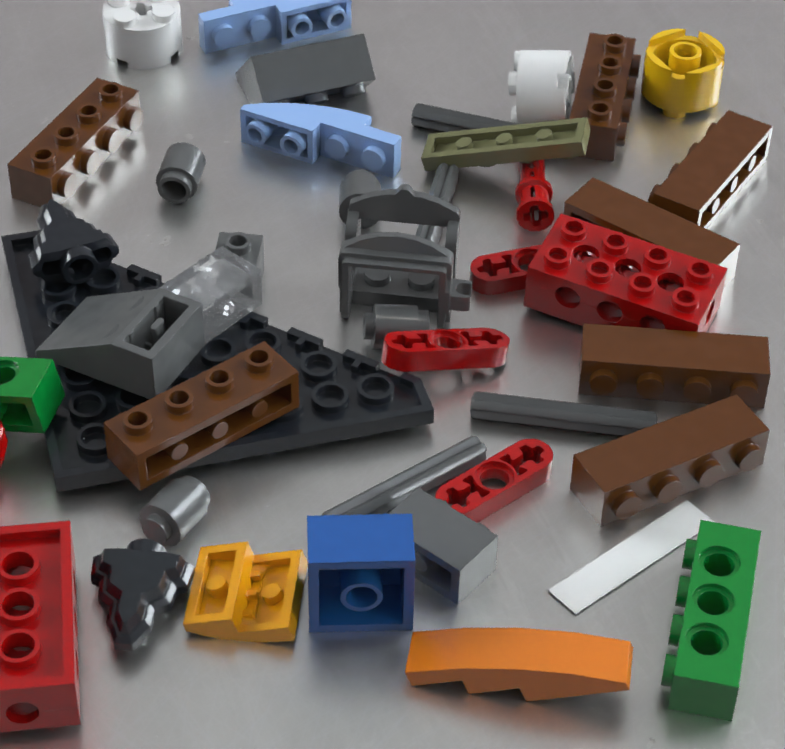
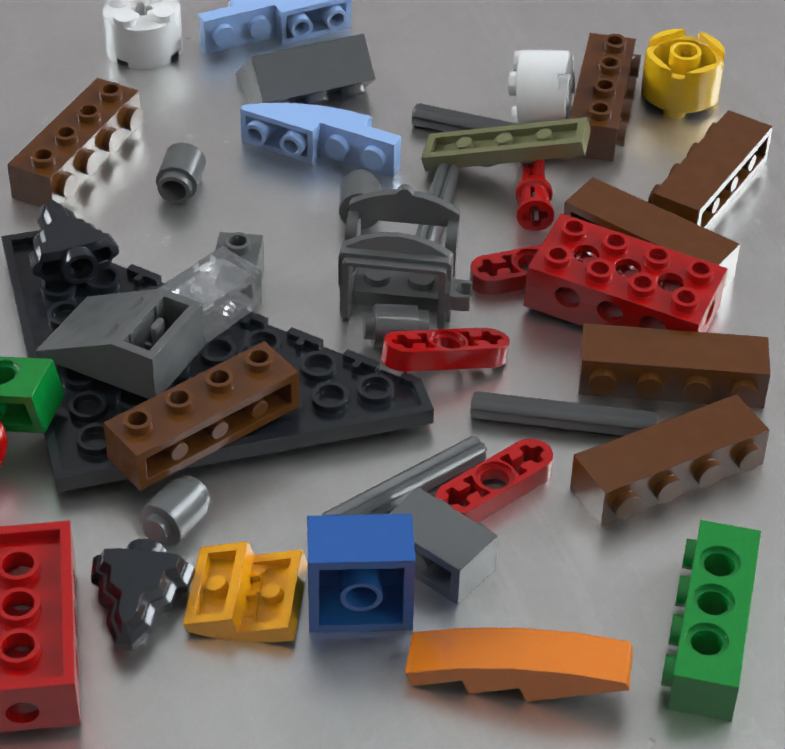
white sticker [548,500,715,615] -> none

